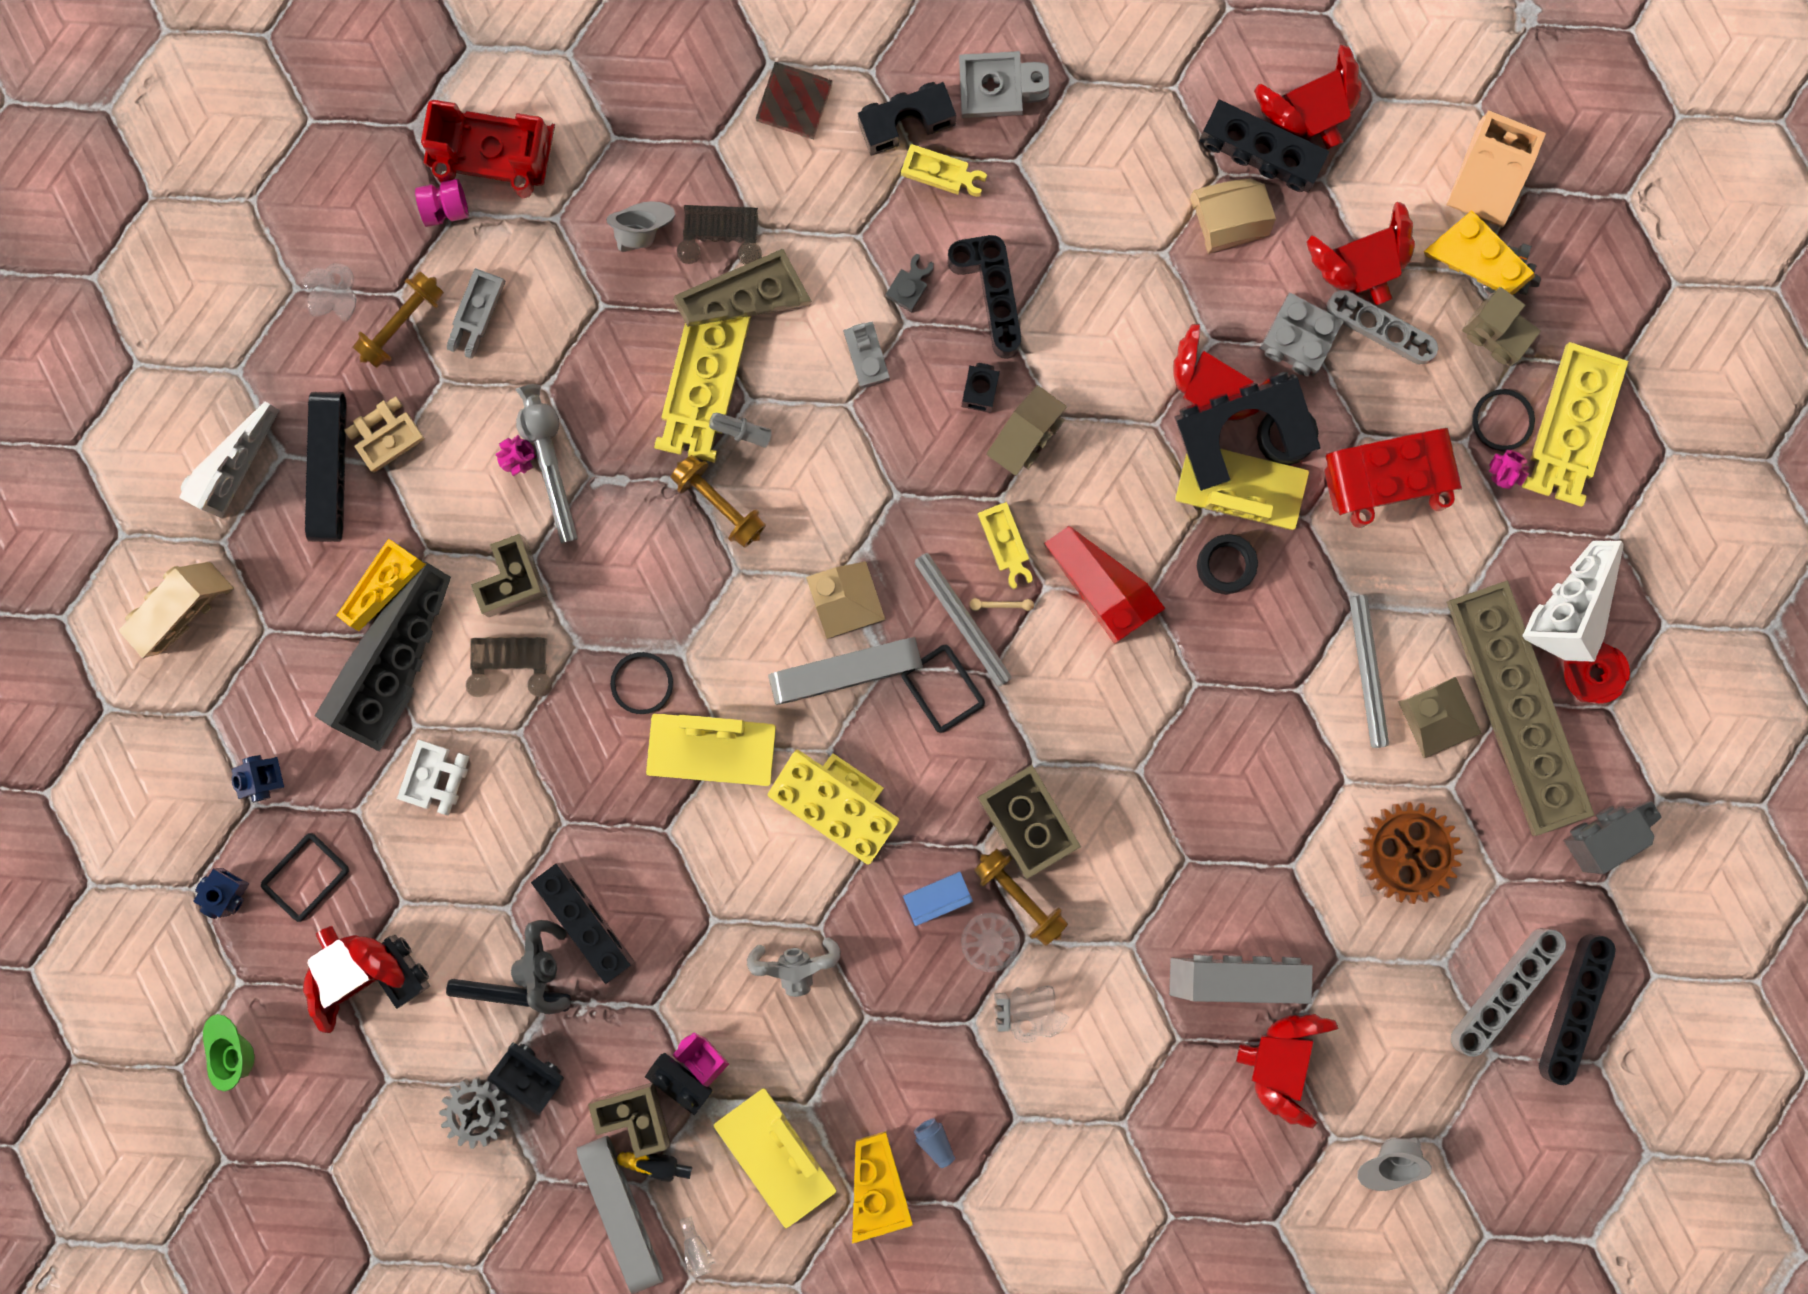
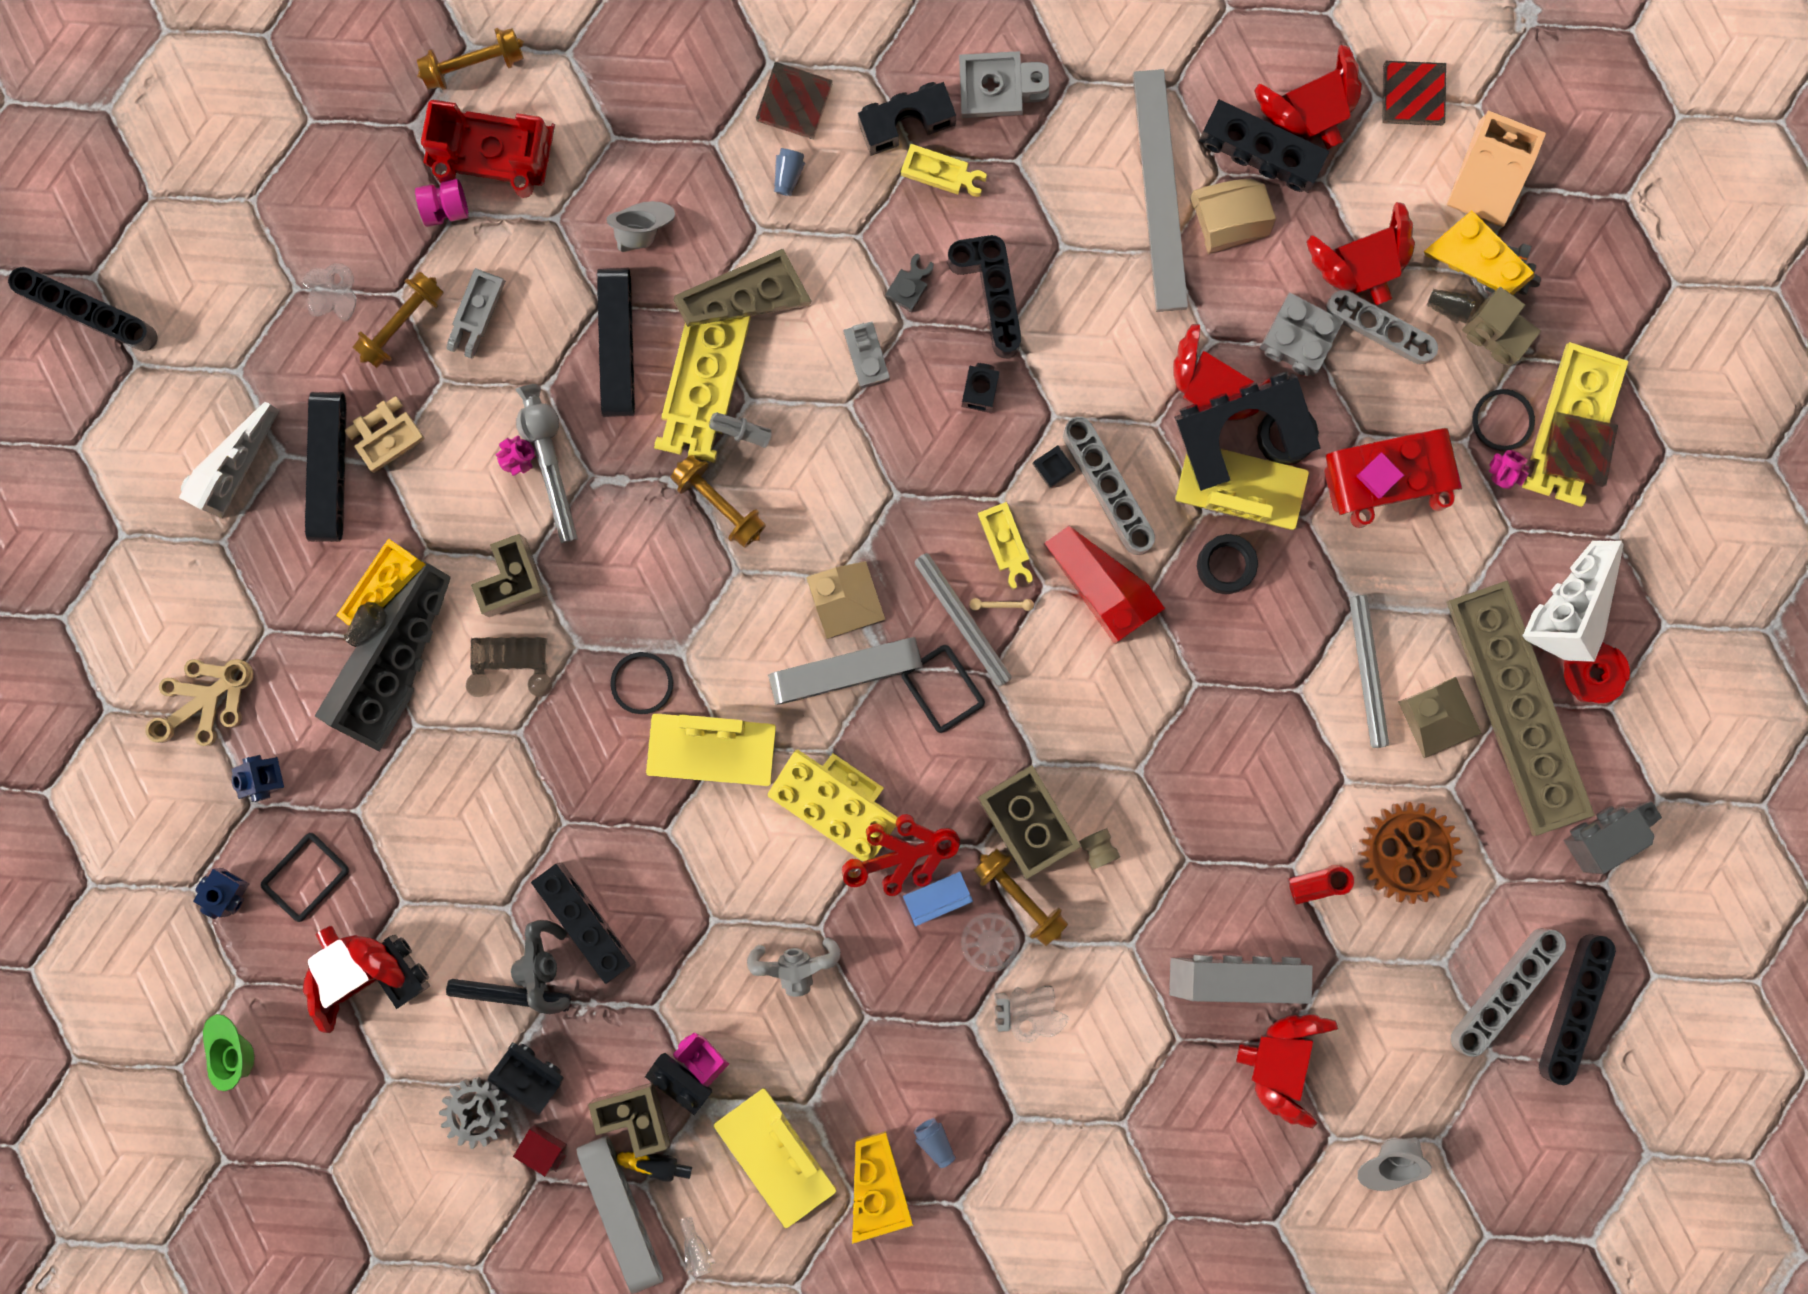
tan wedge [119,561,234,658] -> none
white plate [397,740,470,816] -> none
clear smoke gear [676,205,762,265] -> none
dark tan brick [986,385,1067,476] -> none
none -> black beam [8,267,158,351]
none -> tan plant [145,659,253,746]
none -> clear smoke cone [344,602,387,647]
none -> pearl gold piece [417,28,524,90]
none -> dark red brick [513,1125,567,1177]
none -> black beam [597,268,635,417]
none -> sand blue cone [774,148,805,196]
none -> red plant [842,814,960,896]
none -> black tile [1032,445,1075,489]
none -> light grey beam [1063,417,1155,555]
none -> dark tan wheel [1079,828,1120,870]
none -> light grey tile [1133,69,1188,312]
none -> red piece [1288,865,1354,905]
none -> dark pink tile [1357,452,1404,499]
none -> tile [1382,61,1446,126]
none -> clear smoke cone [1426,288,1476,324]
none -> clear smoke tile [1542,412,1618,487]

